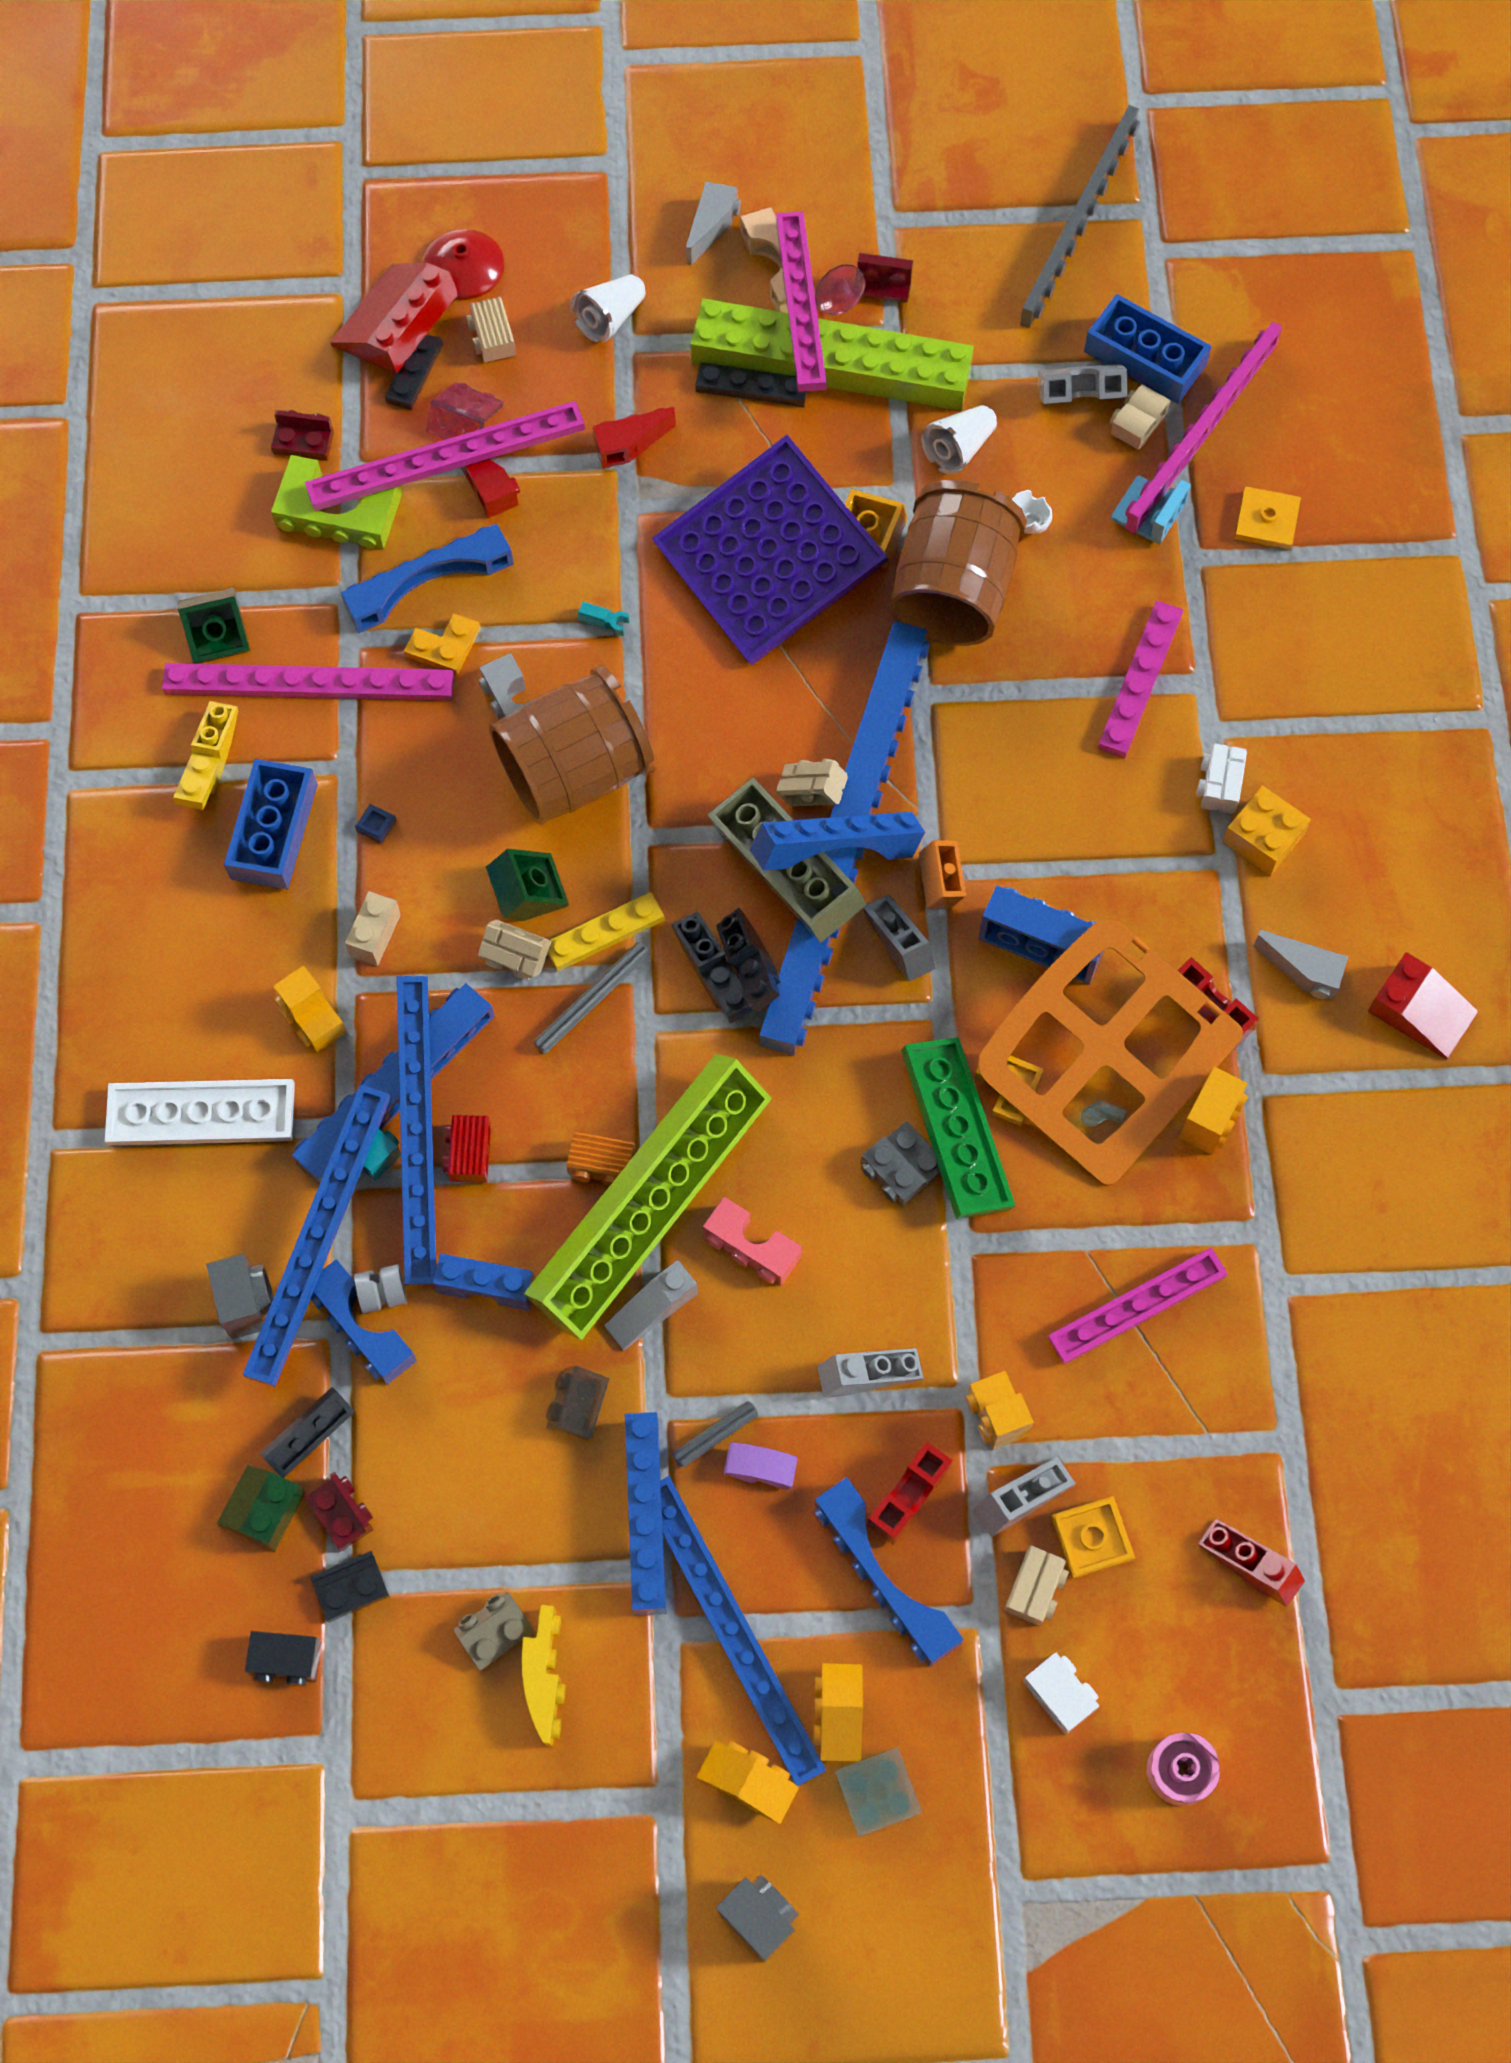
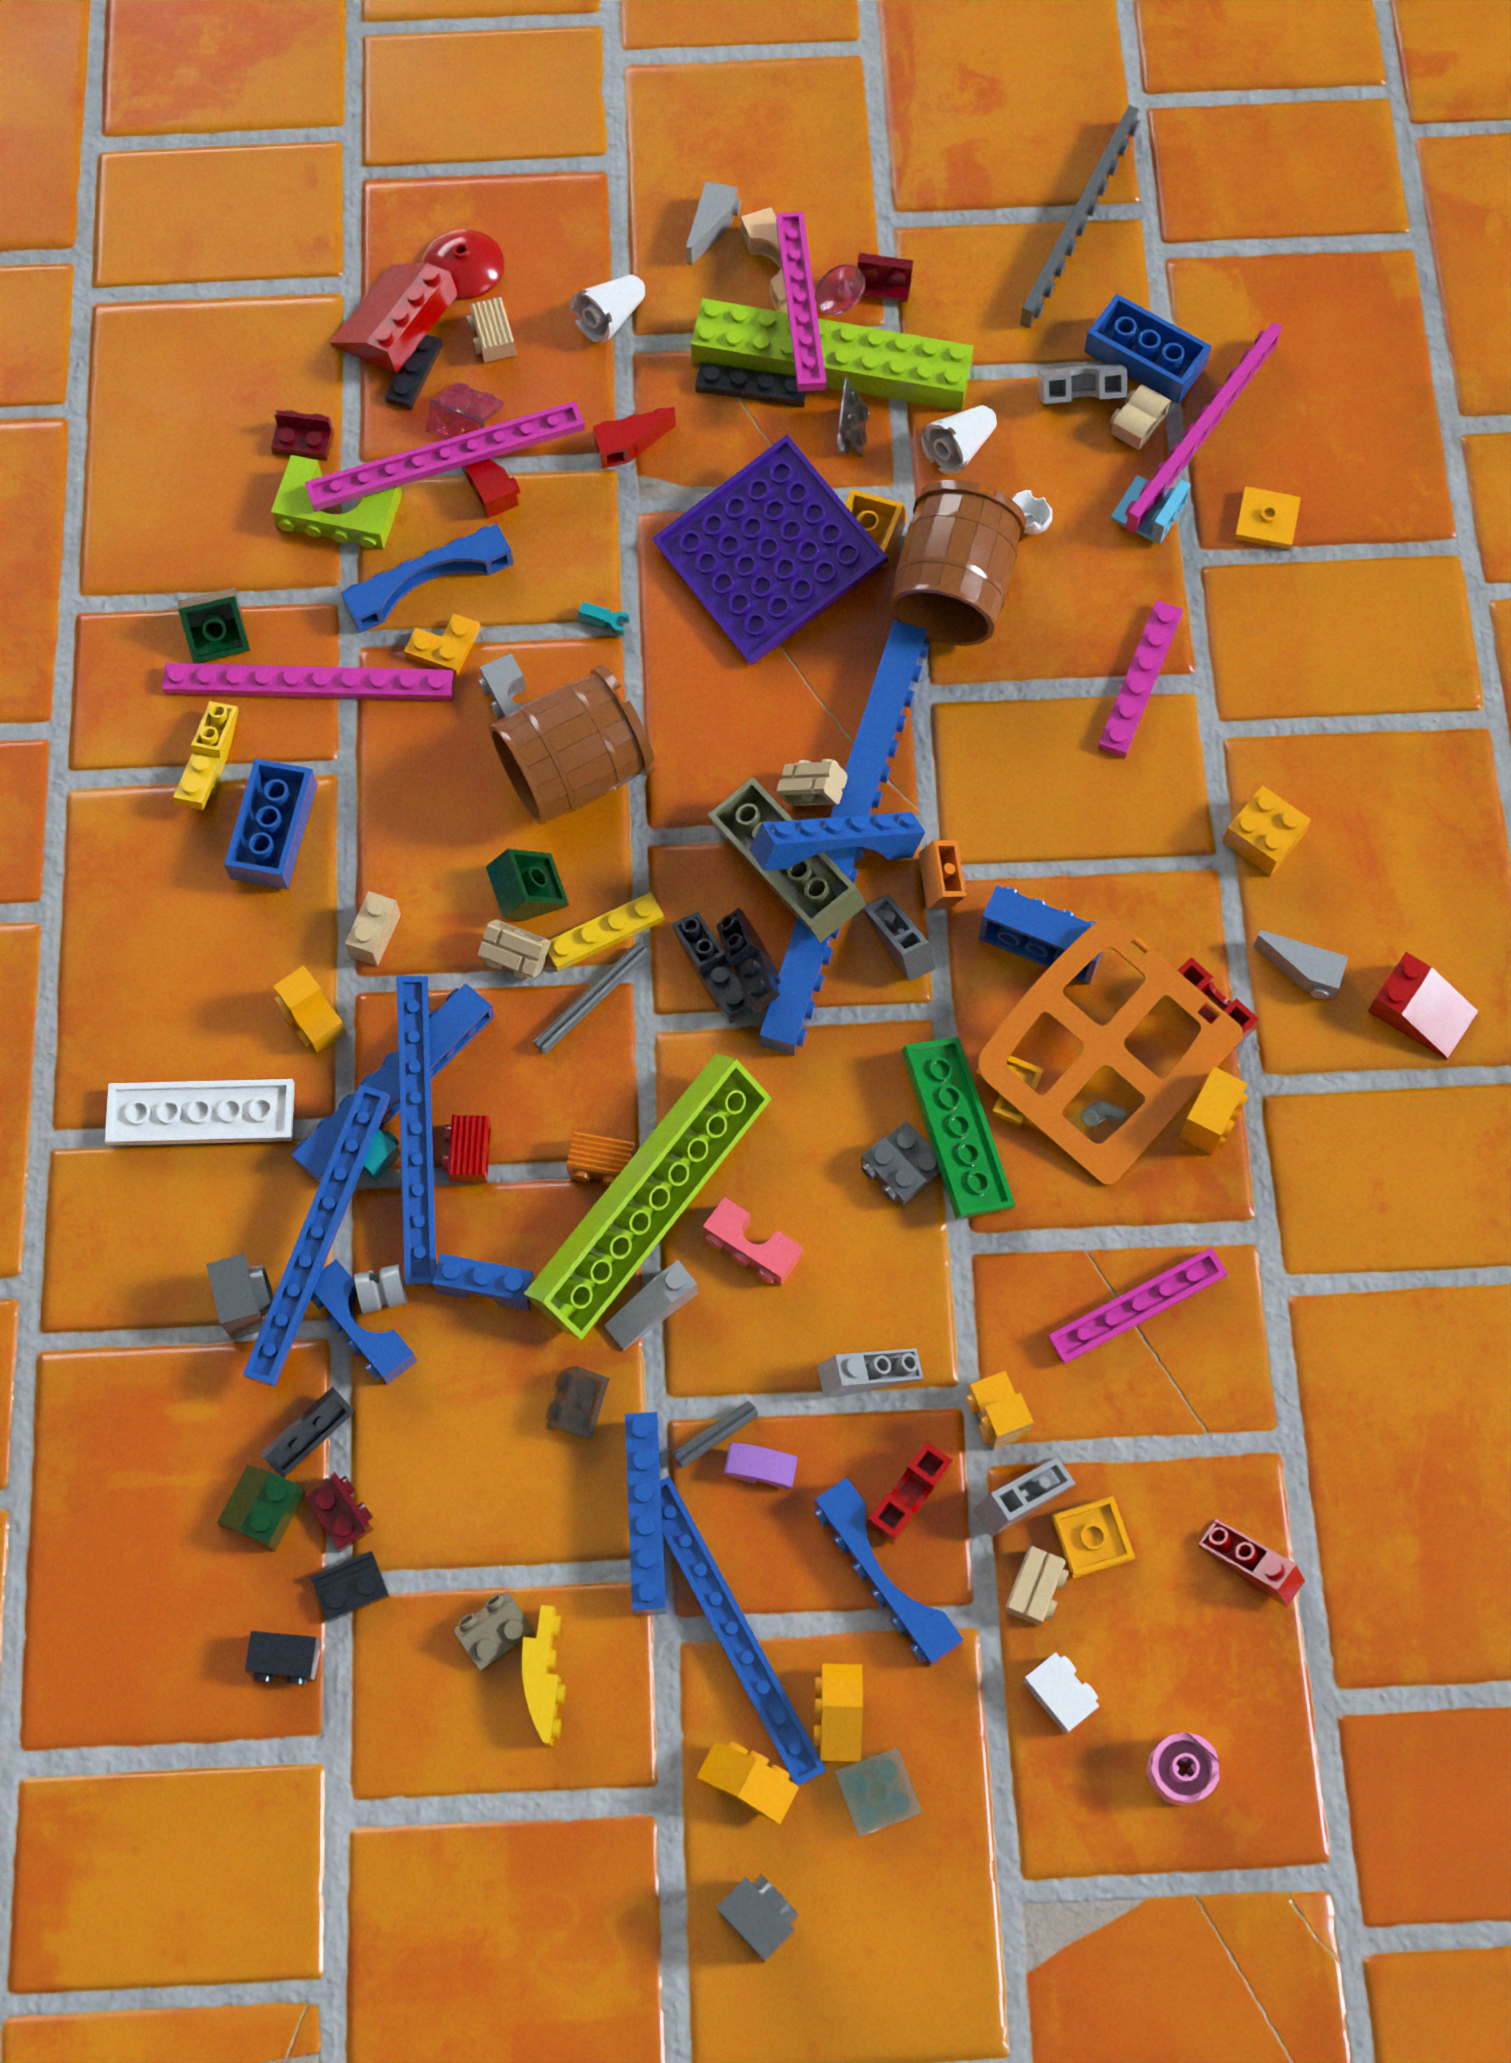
dark blue tile [355,804,397,844] -> none
white brick [1196,744,1247,814] -> none
none -> clear smoke hinge [837,378,870,457]

